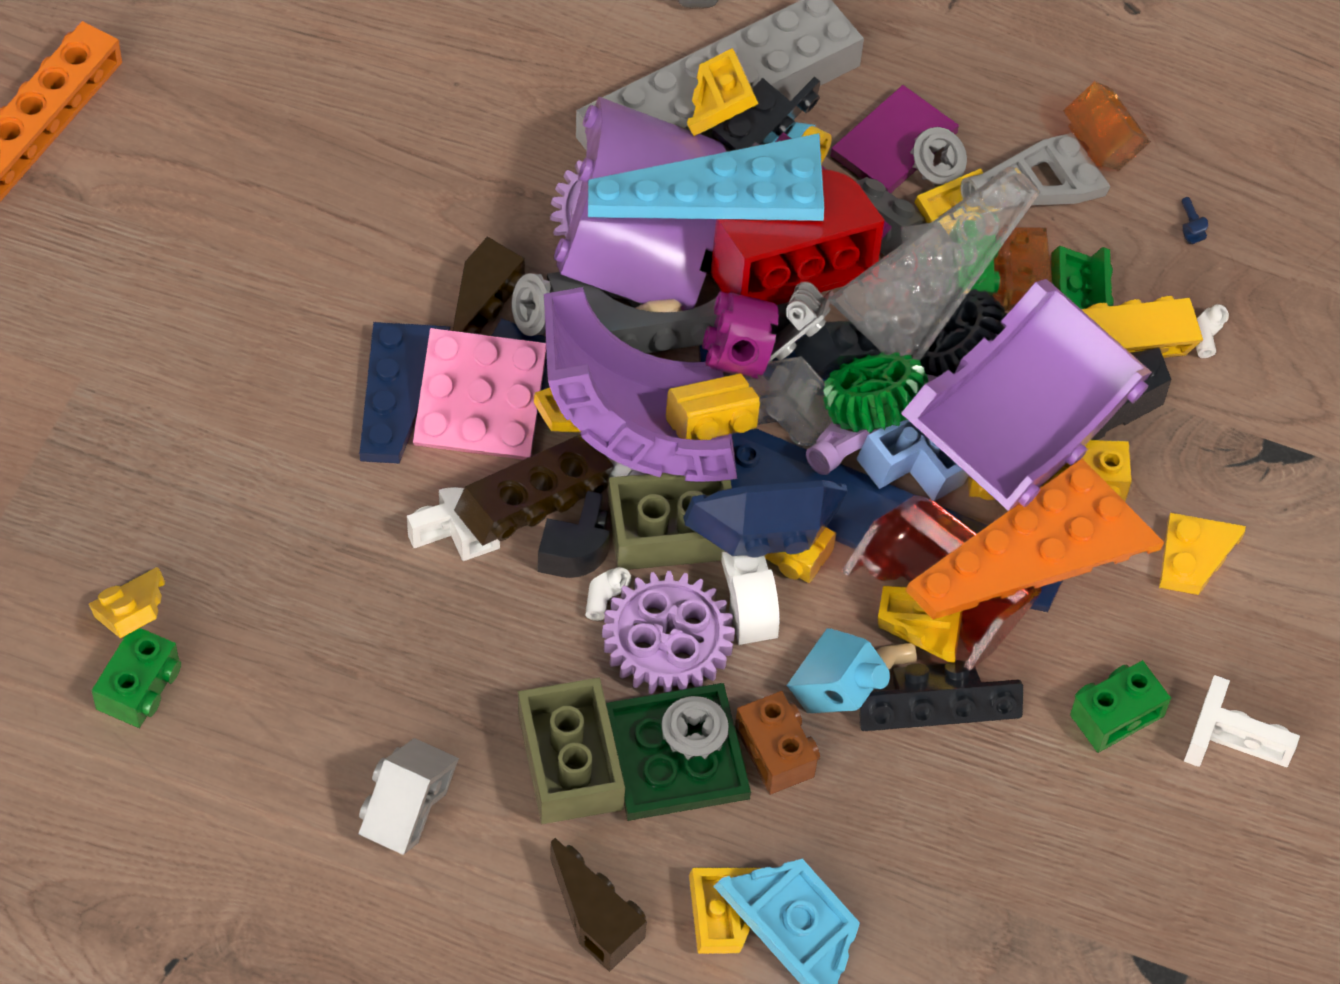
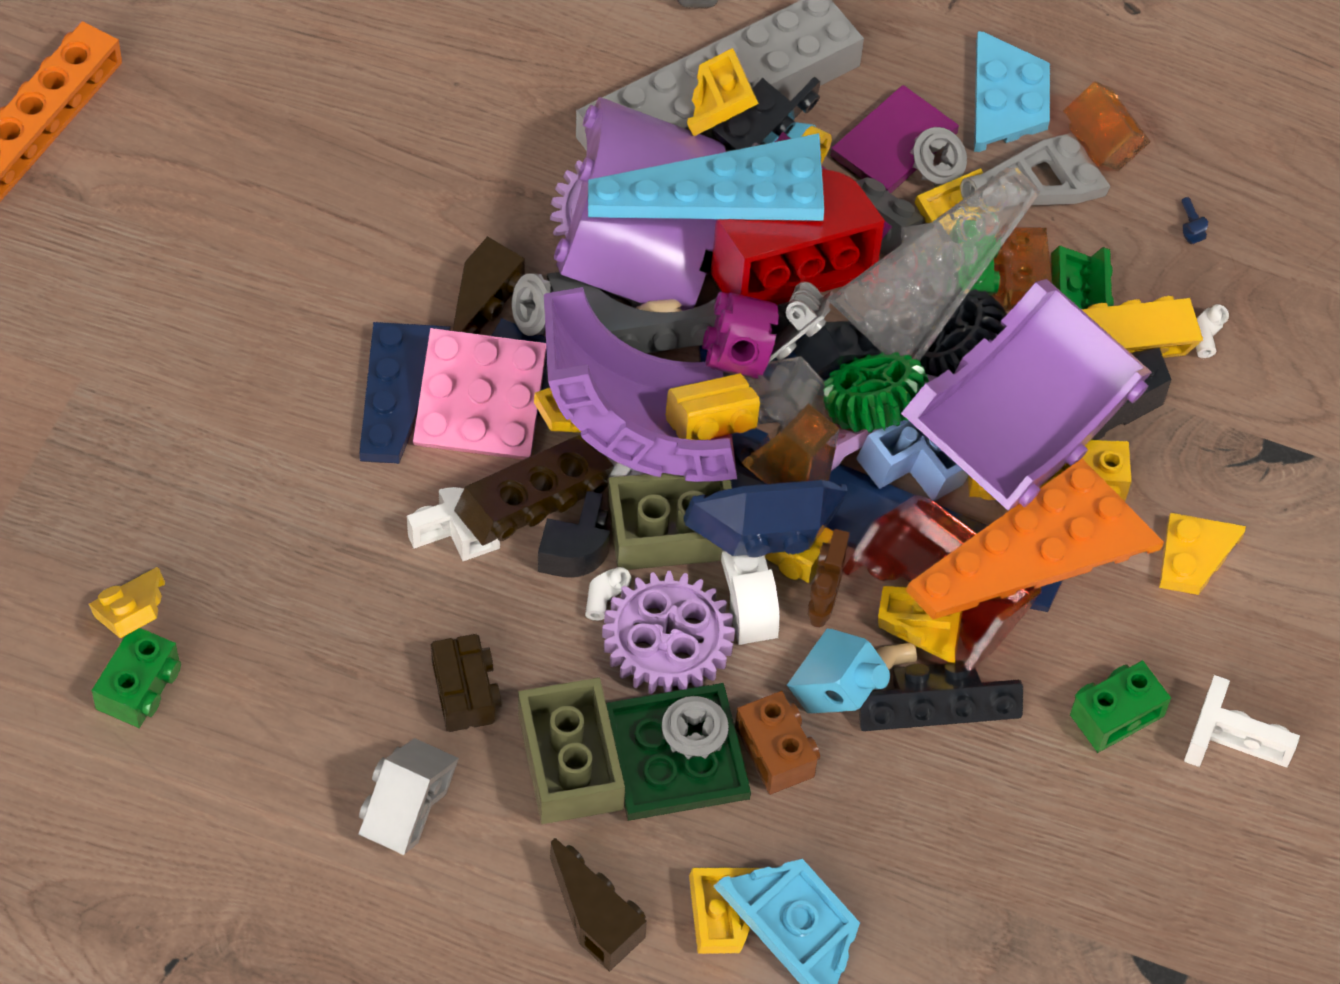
none -> dark brown brick [430,634,502,732]
none -> clear orange slope [742,403,840,484]
none -> reddish brown plate [807,529,850,628]
none -> medium azure wing [974,31,1050,152]

